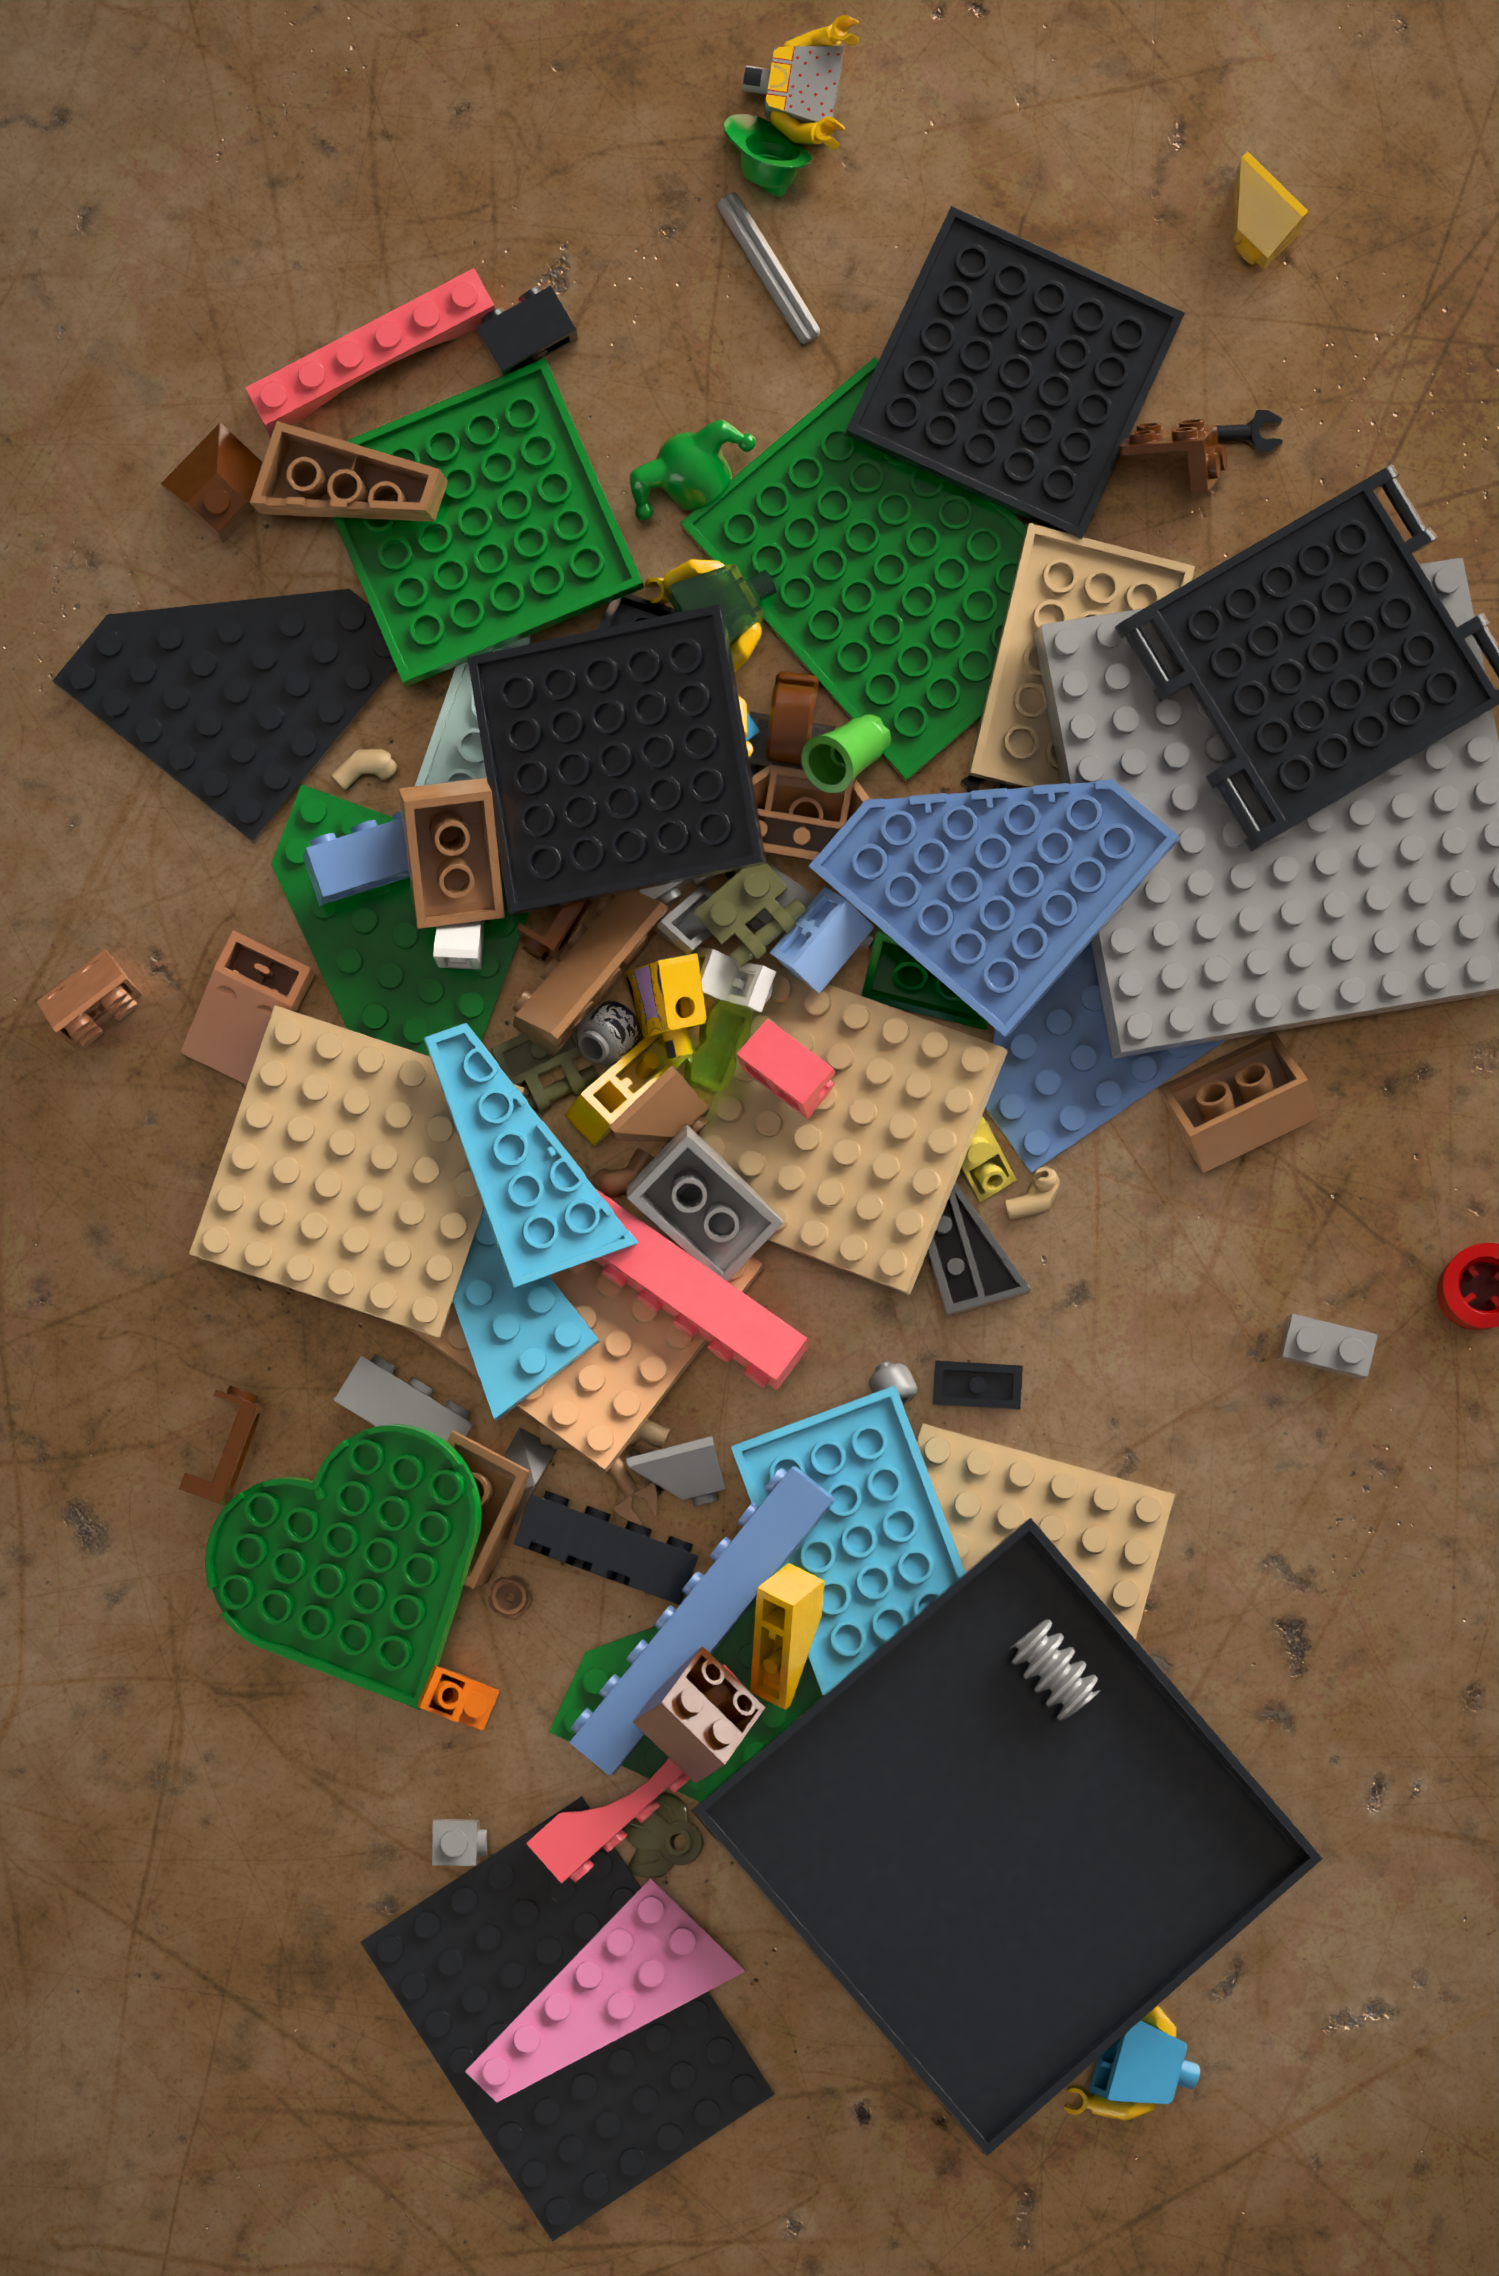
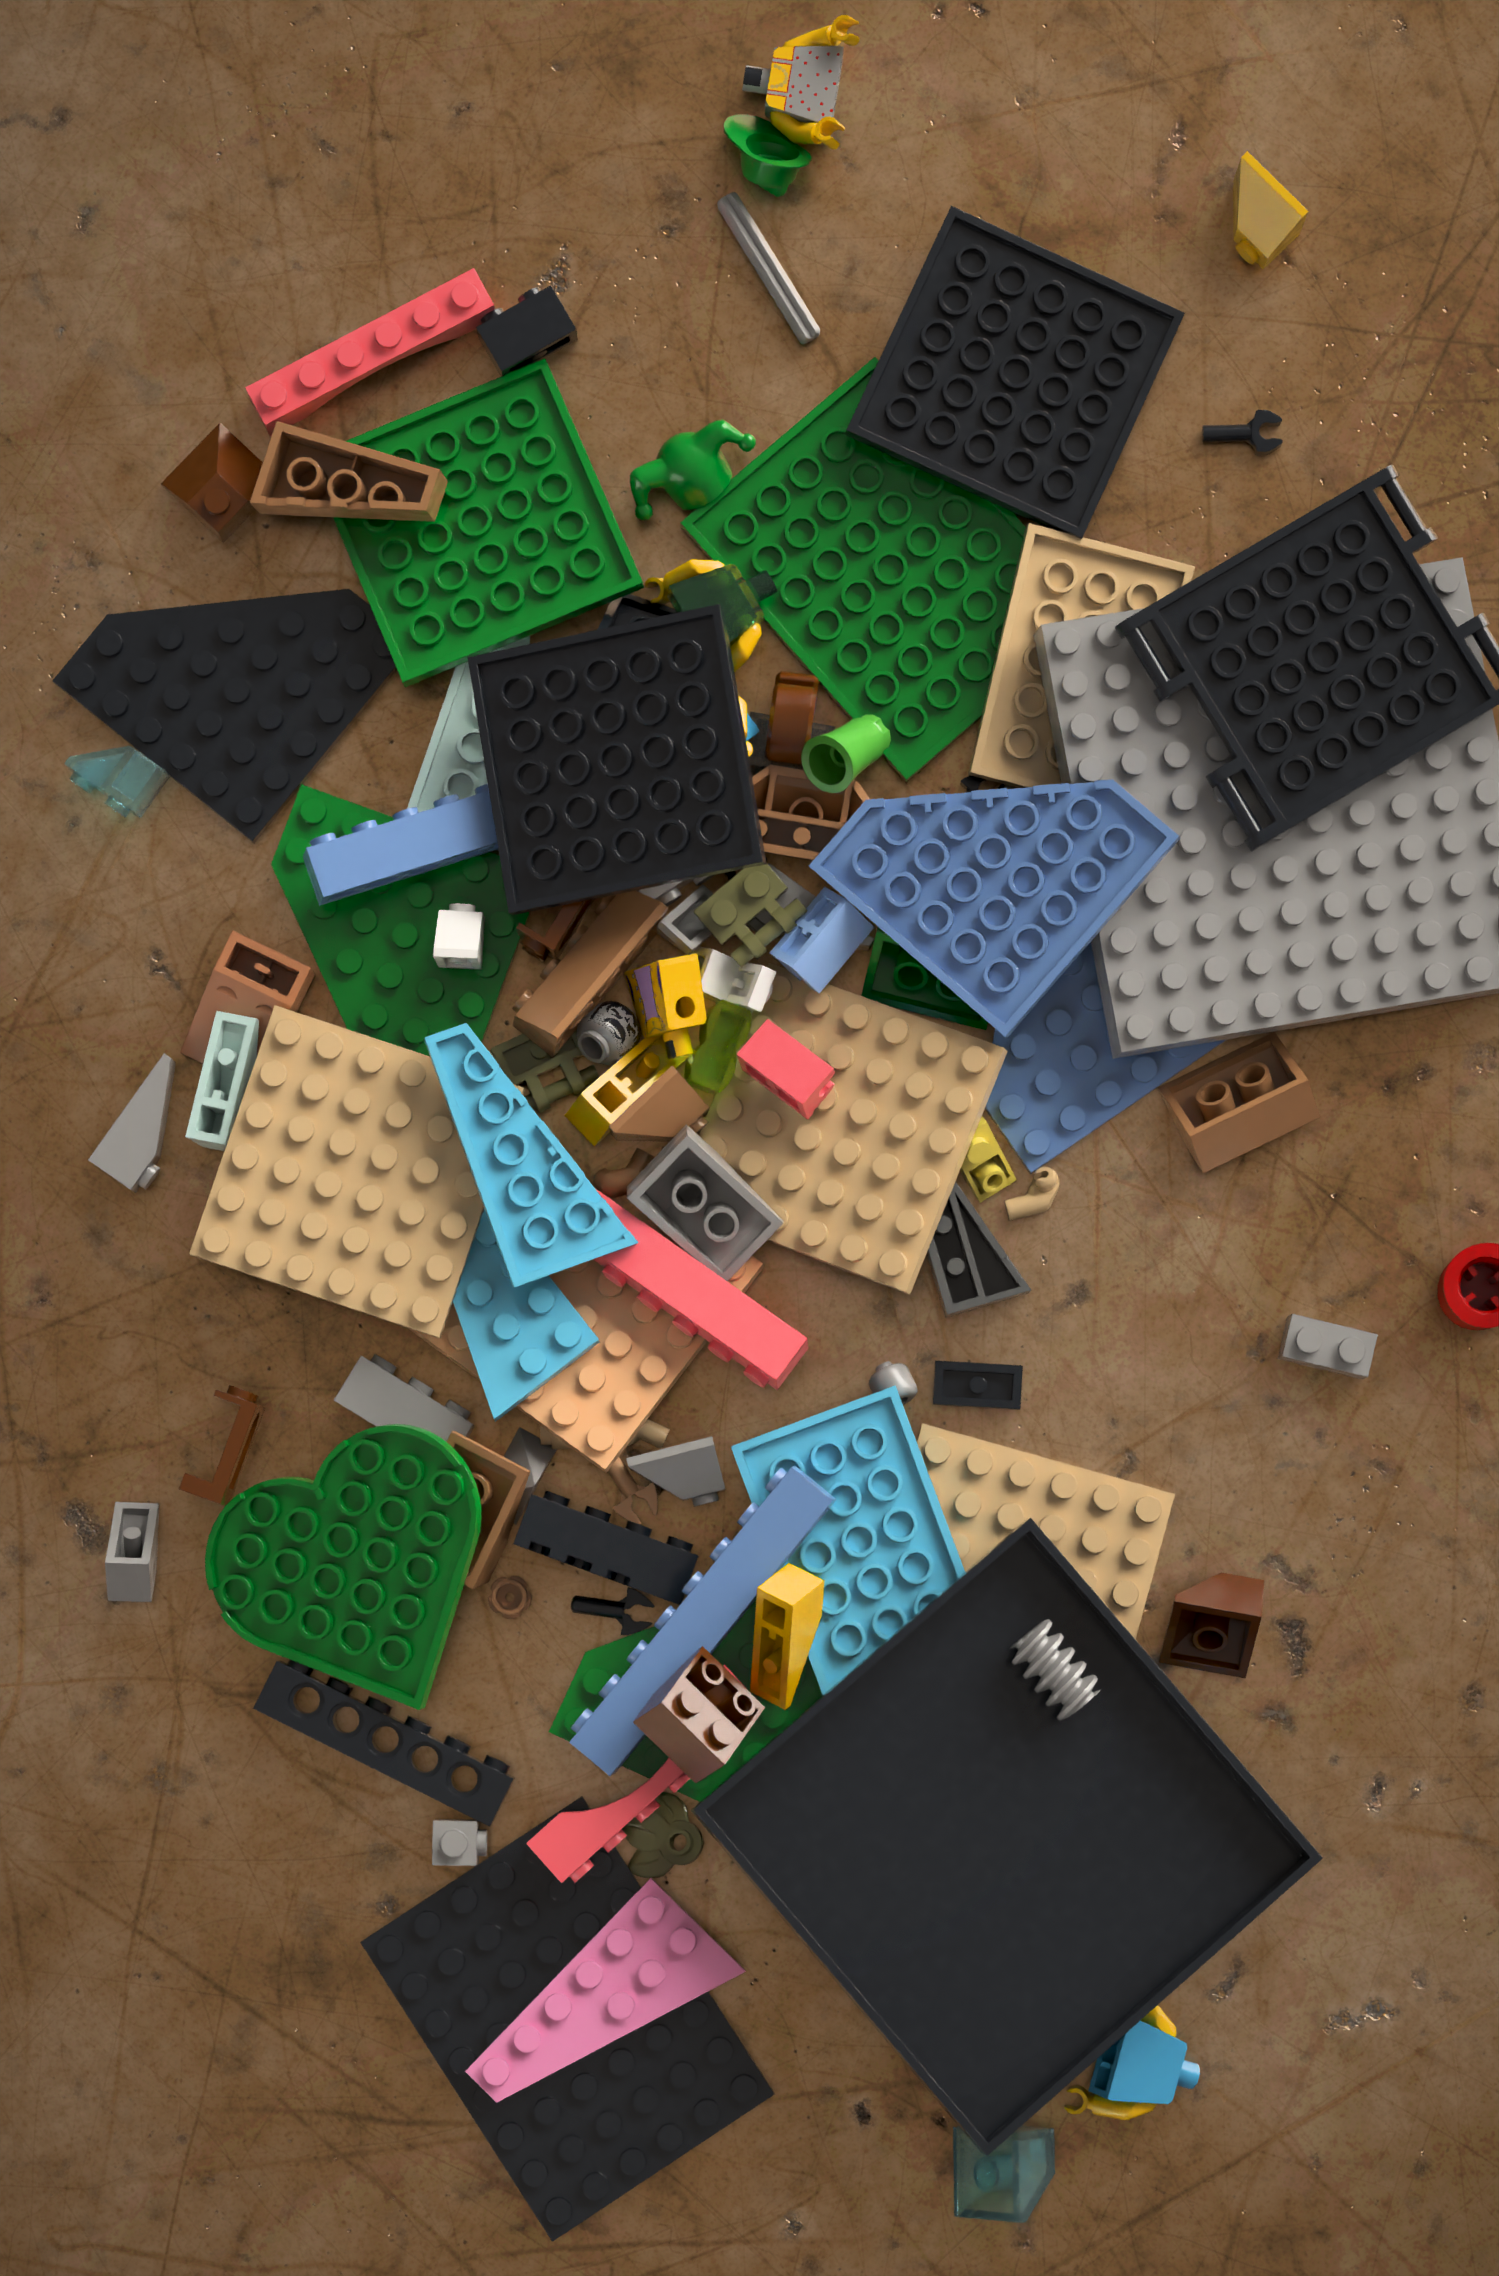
nougat slope [37,949,142,1048] -> none
tan arm [330,749,397,790] -> none
medium nougat slope [398,778,505,929] -> none
orange slope [417,1665,500,1731] -> none
reddish brown bracket [1119,419,1227,493] -> none
none -> clear light blue slope [64,746,170,819]
none -> light grey slope [88,1053,176,1193]
none -> light grey slope [105,1502,159,1602]
none -> light aqua slope [185,1011,259,1151]
none -> black brick [253,1659,515,1827]
none -> black bar [571,1587,655,1635]
none -> clear light blue slope [953,2126,1055,2223]
none -> reddish brown slope [1159,1572,1264,1678]

